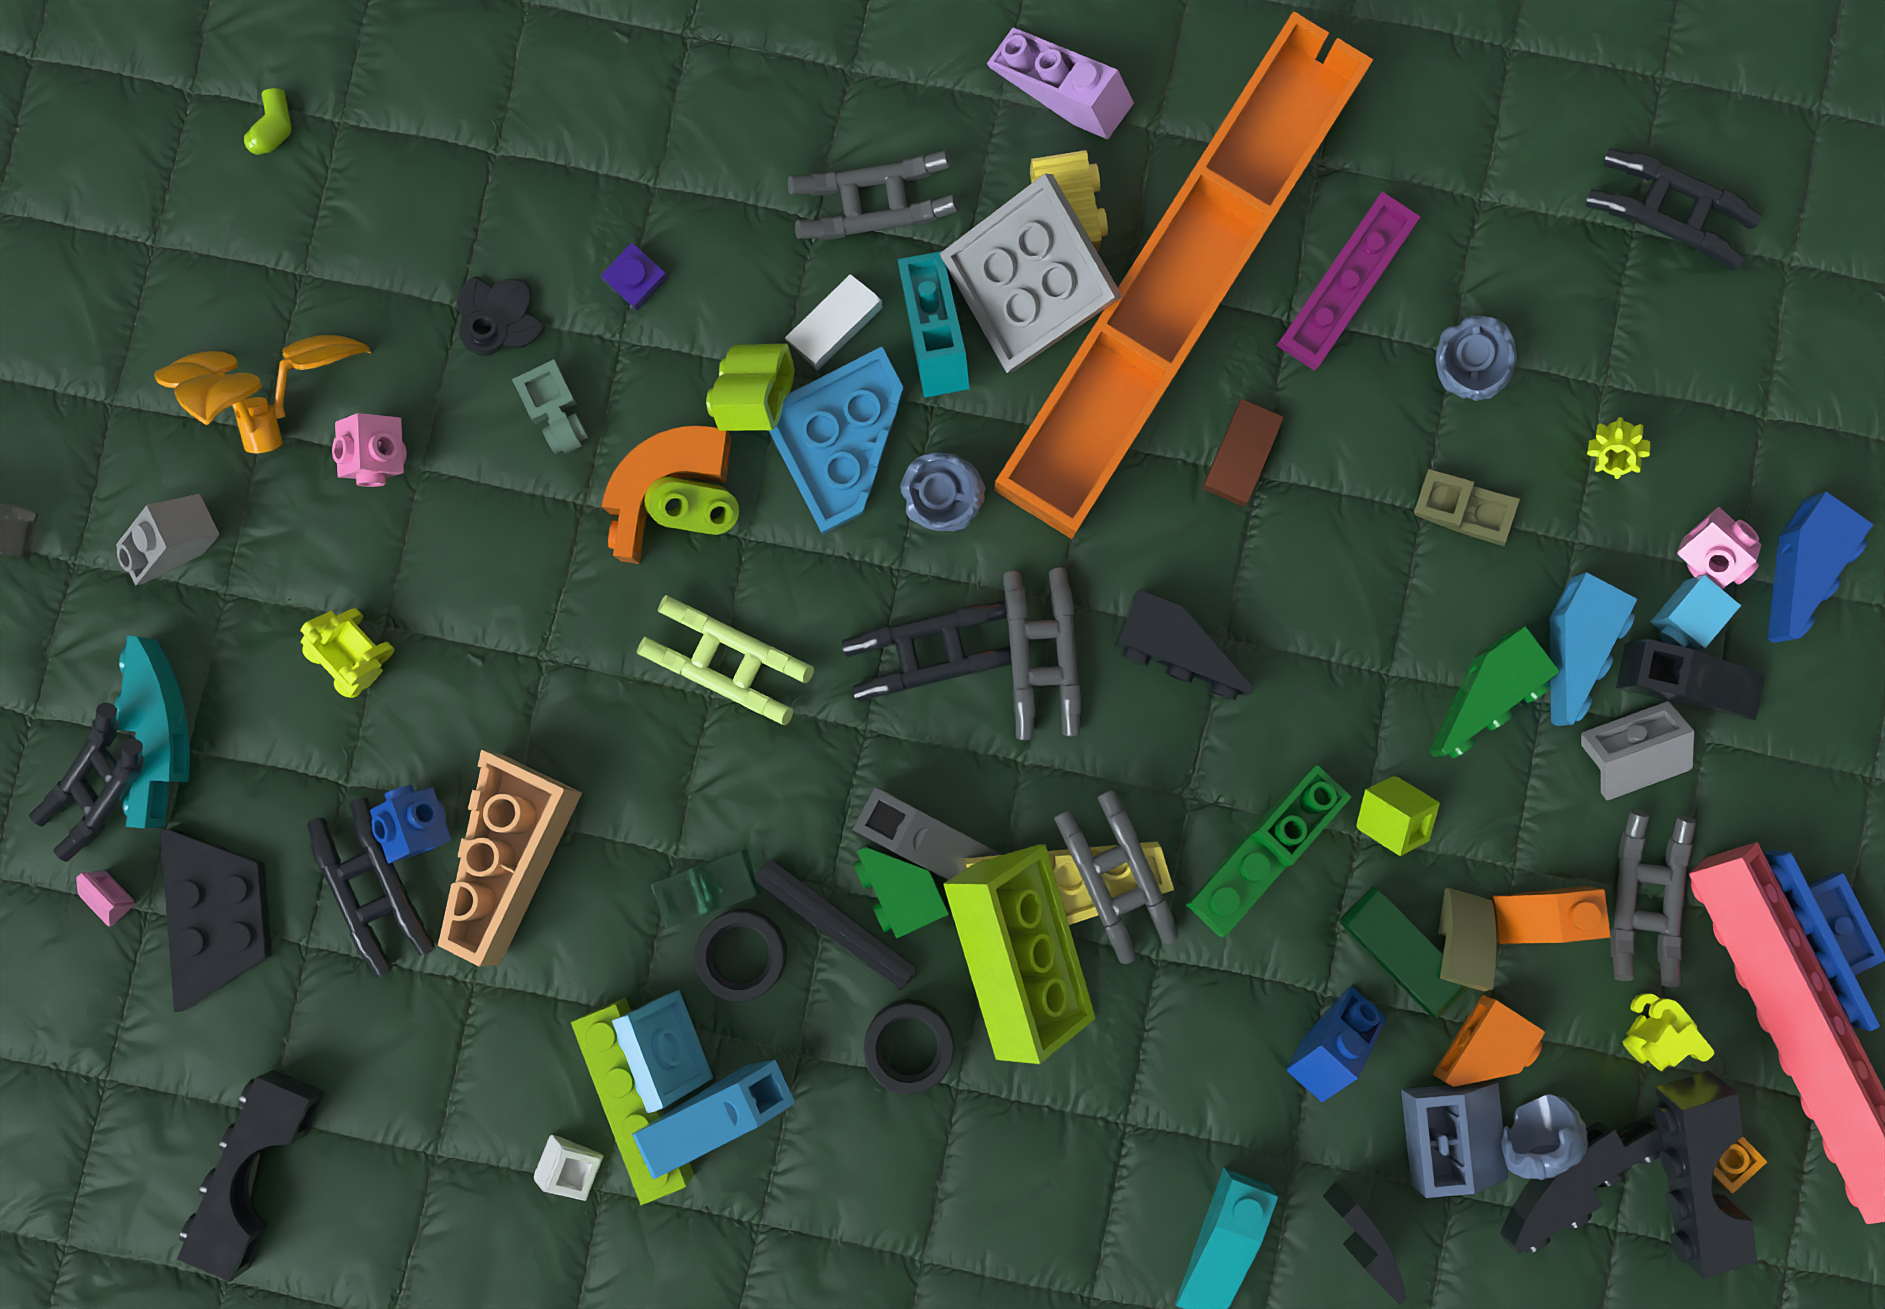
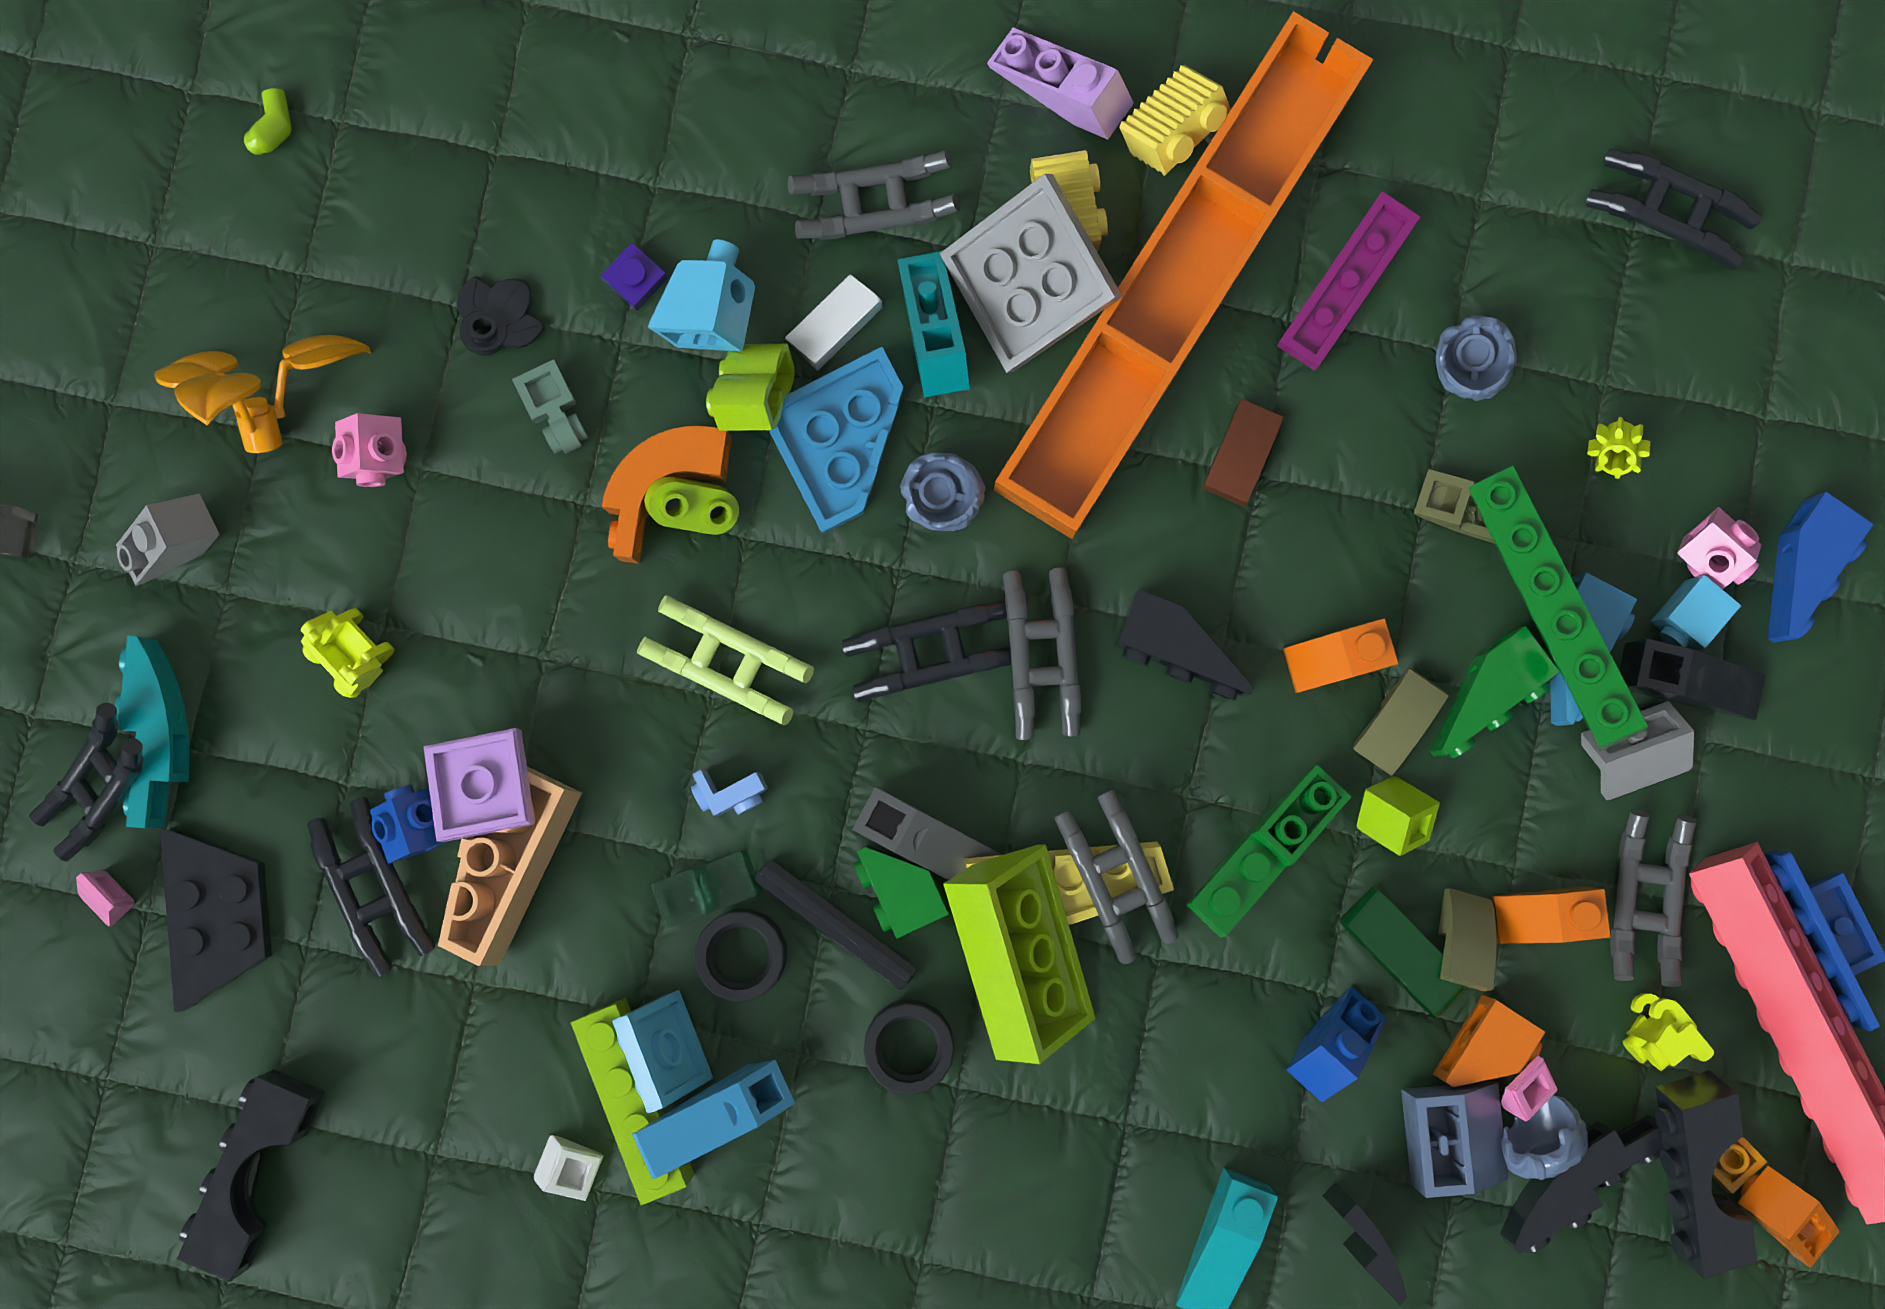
none -> lavender tile [423,728,535,842]
none -> medium azure torso [648,239,755,352]
none -> light blue bracket [691,769,769,816]
none -> light yellow brick [1119,65,1231,176]
none -> orange slope [1283,618,1398,693]
none -> olive slope [1353,667,1449,776]
none -> green brick [1468,466,1648,751]
none -> bright pink slope [1501,1056,1558,1122]
none -> orange arch [1738,1166,1840,1268]

